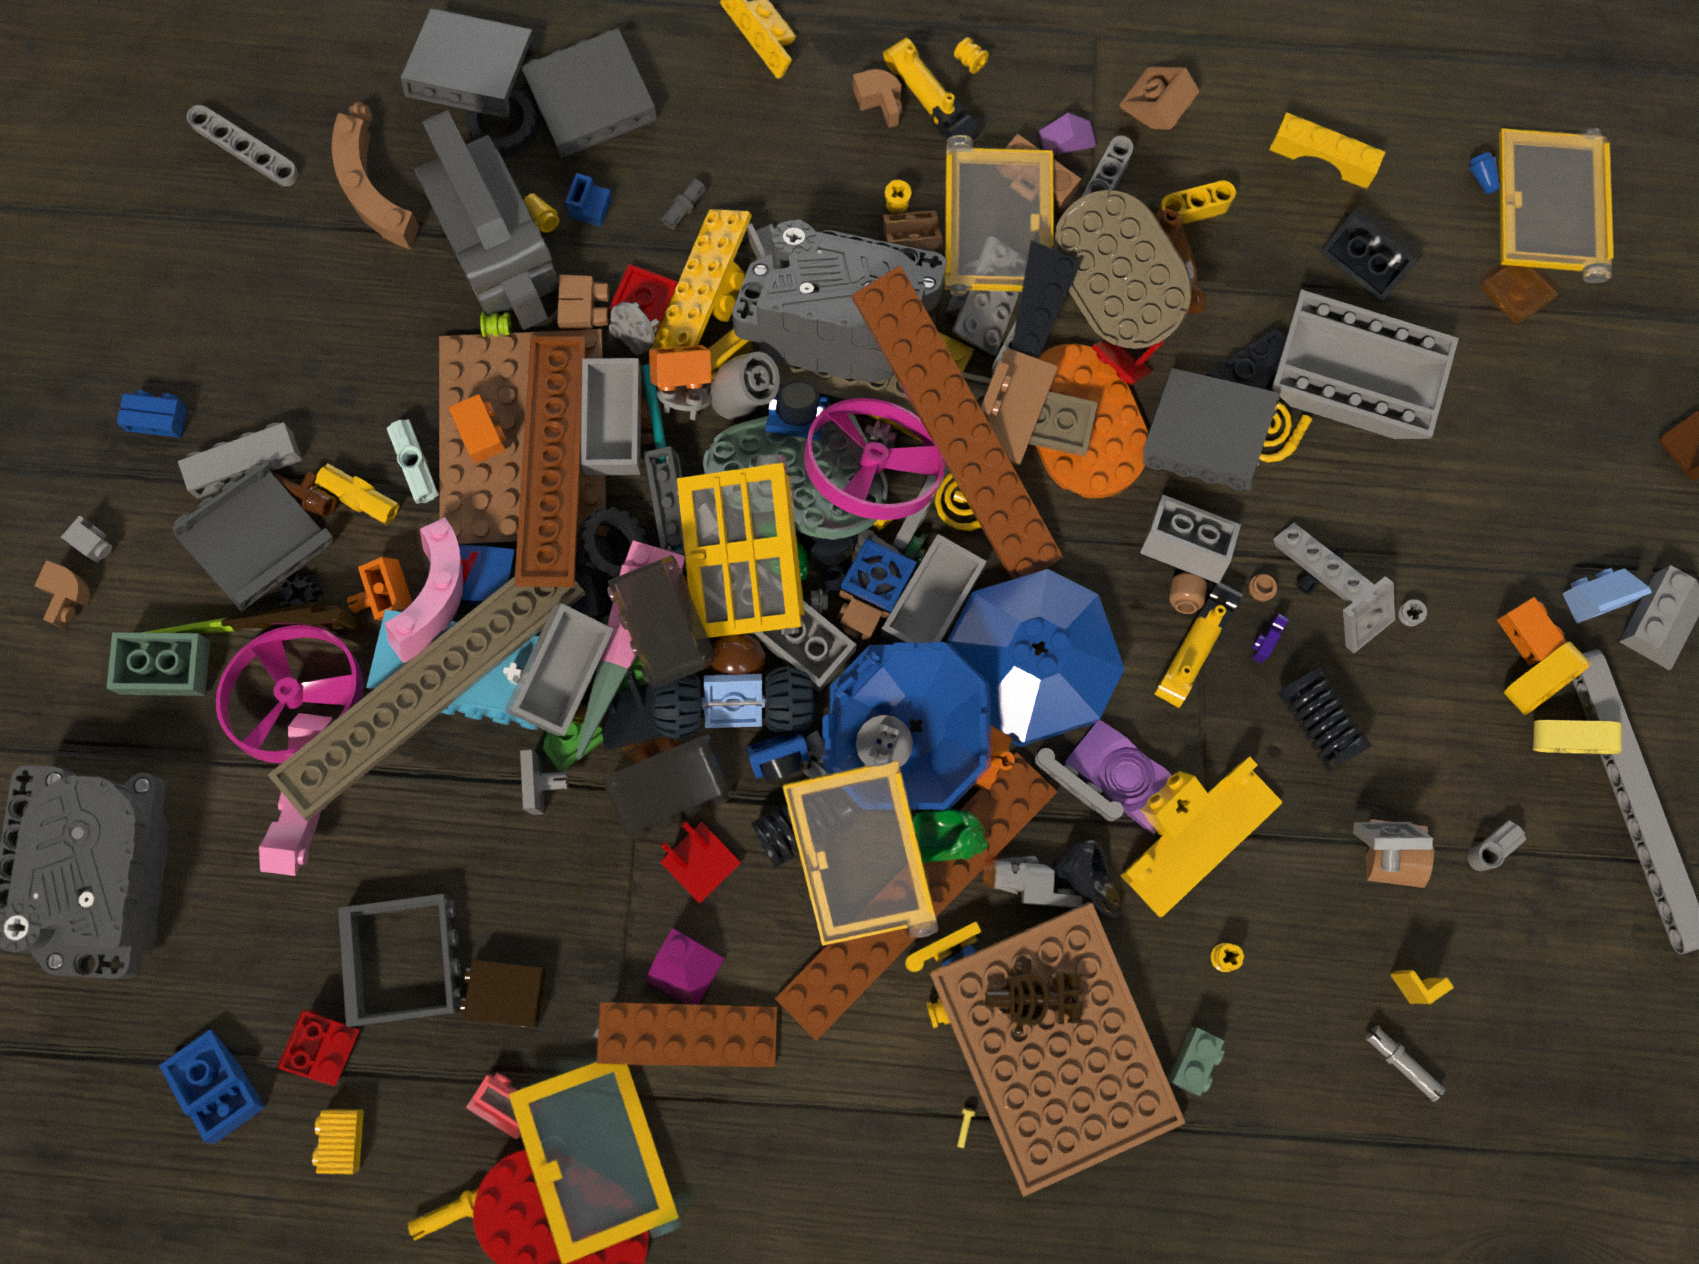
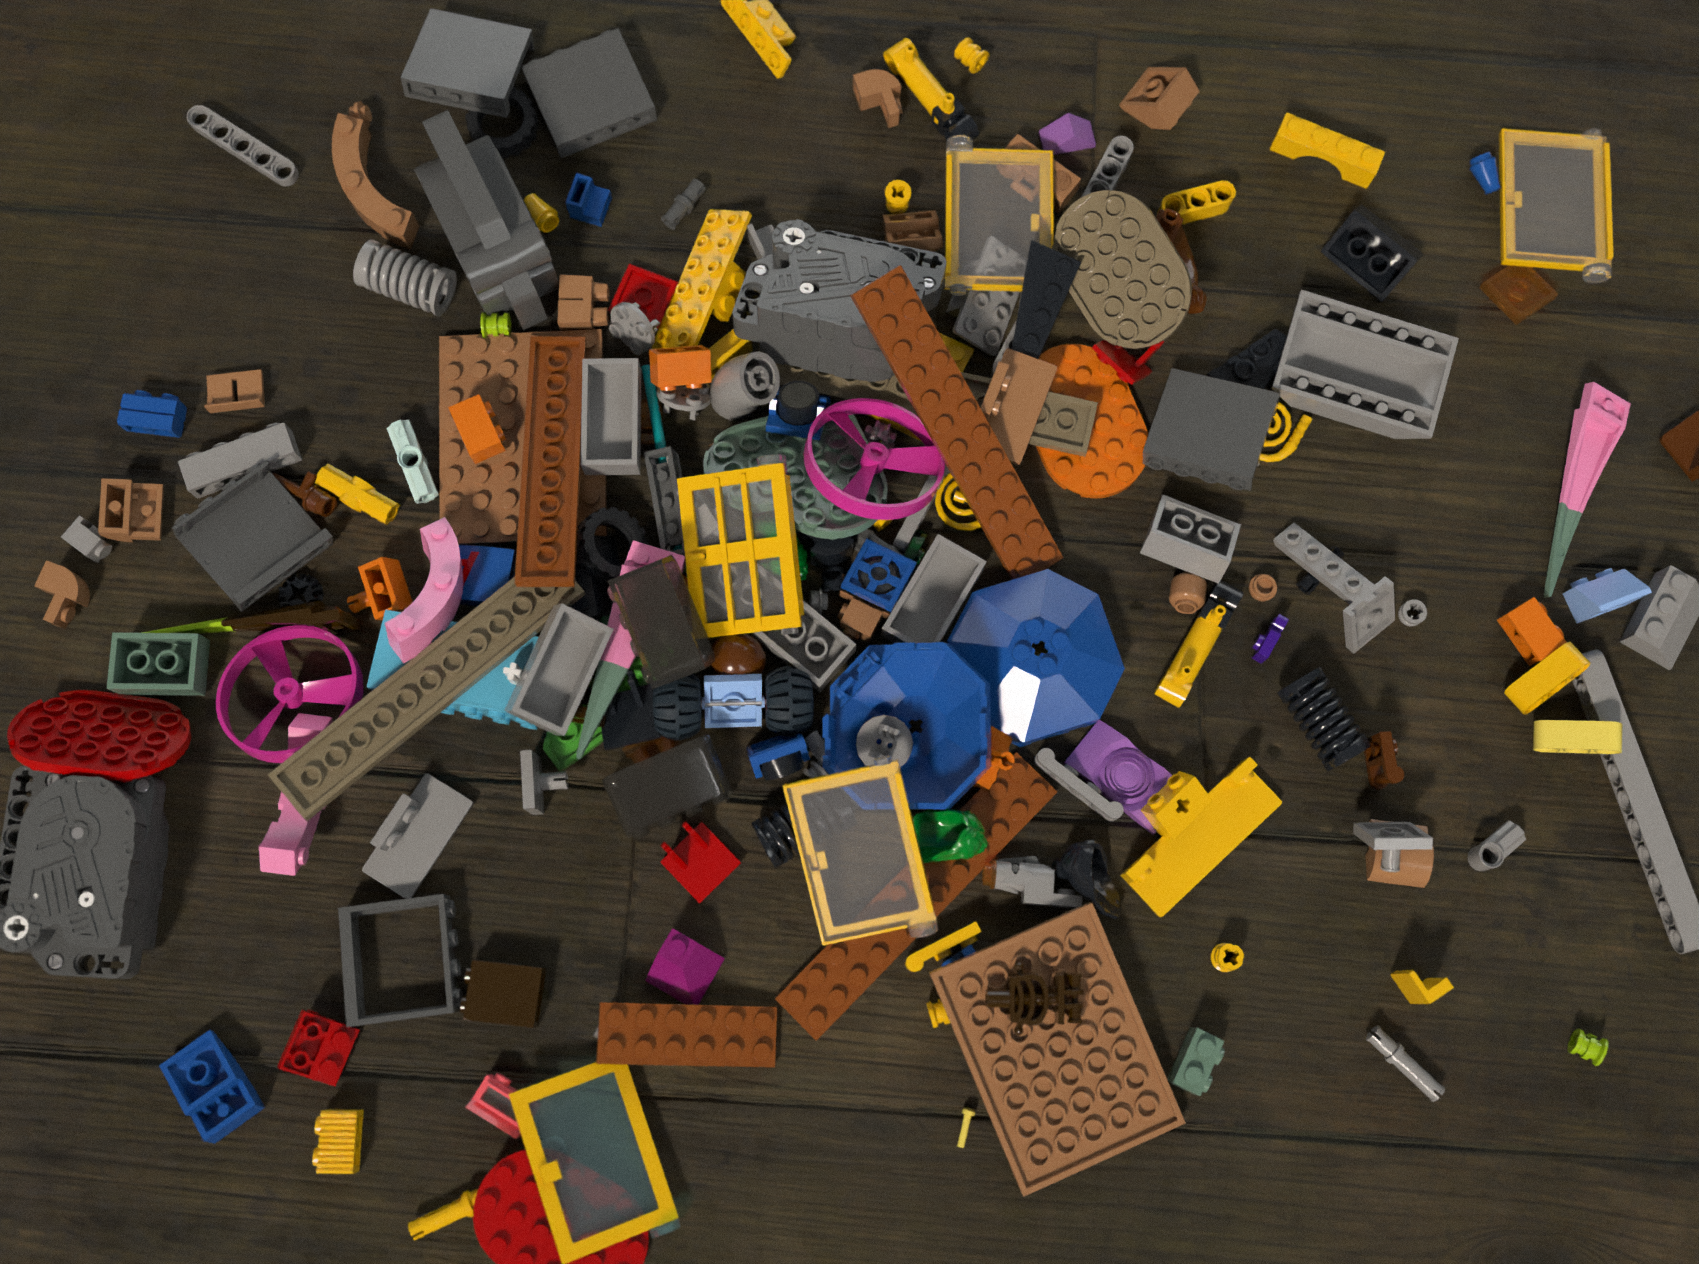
none -> red plate [7,690,191,782]
none -> medium nougat brick [98,478,164,542]
none -> medium nougat piece [204,369,265,413]
none -> light grey piece [353,239,457,316]
none -> light grey bracket [362,773,474,899]
none -> reddish brown plate [1364,731,1404,790]
none -> bright pink plate [1544,382,1630,598]
none -> lime bush [1567,1029,1609,1066]

